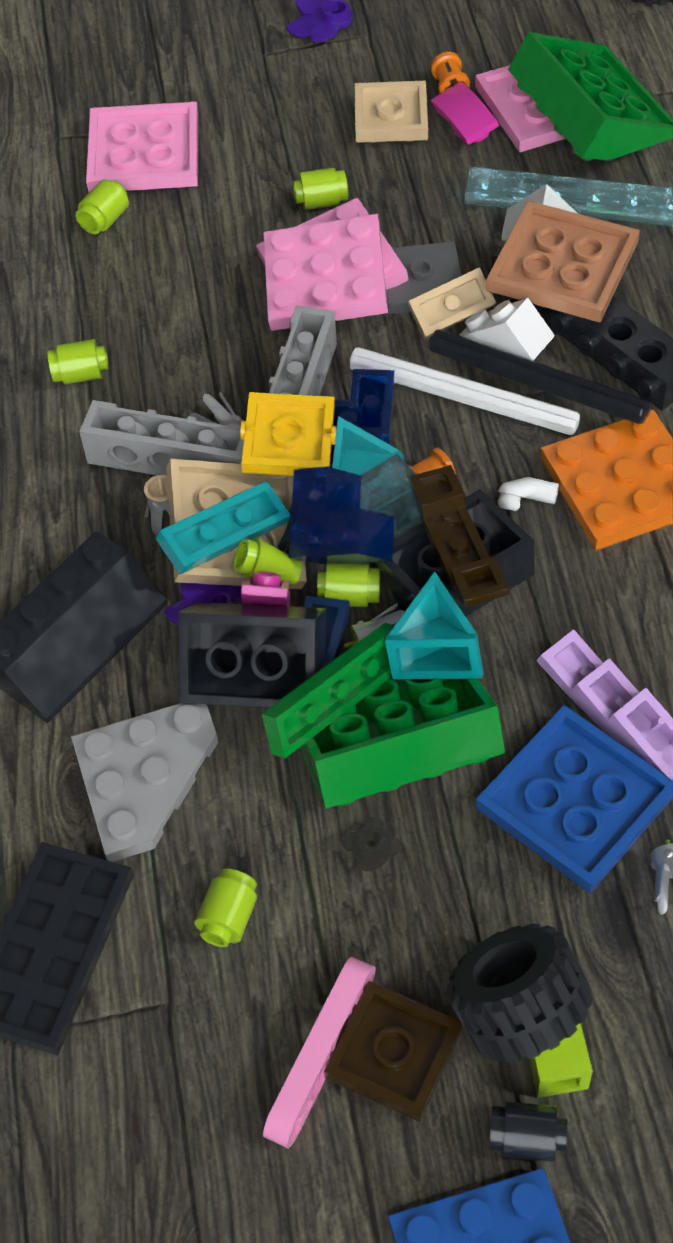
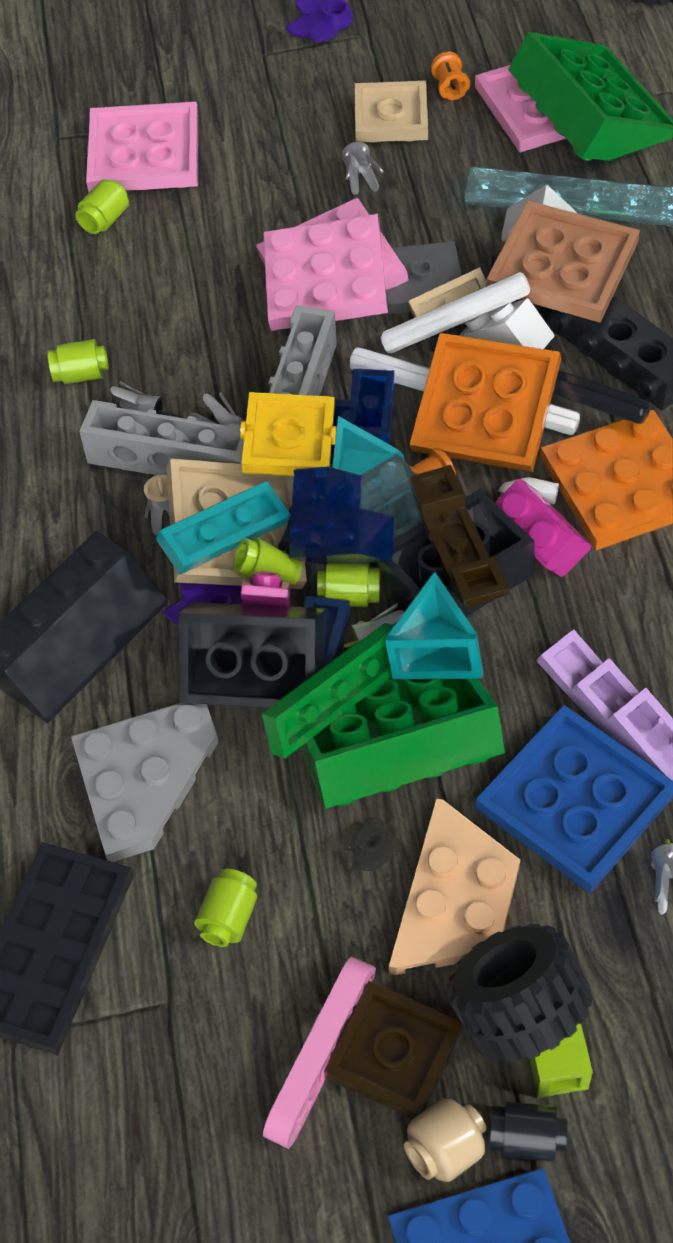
lime brick [293,167,348,210] -> none
dark pink slope [431,81,499,145] -> none
none -> flat silver piece [111,381,170,416]
none -> flat silver piece [342,142,384,195]
none -> white axle [380,272,530,354]
none -> light nougat wing [389,799,520,975]
none -> tan head [404,1098,486,1182]
none -> orange plate [409,333,561,473]
none -> dark pink brick [495,478,592,577]

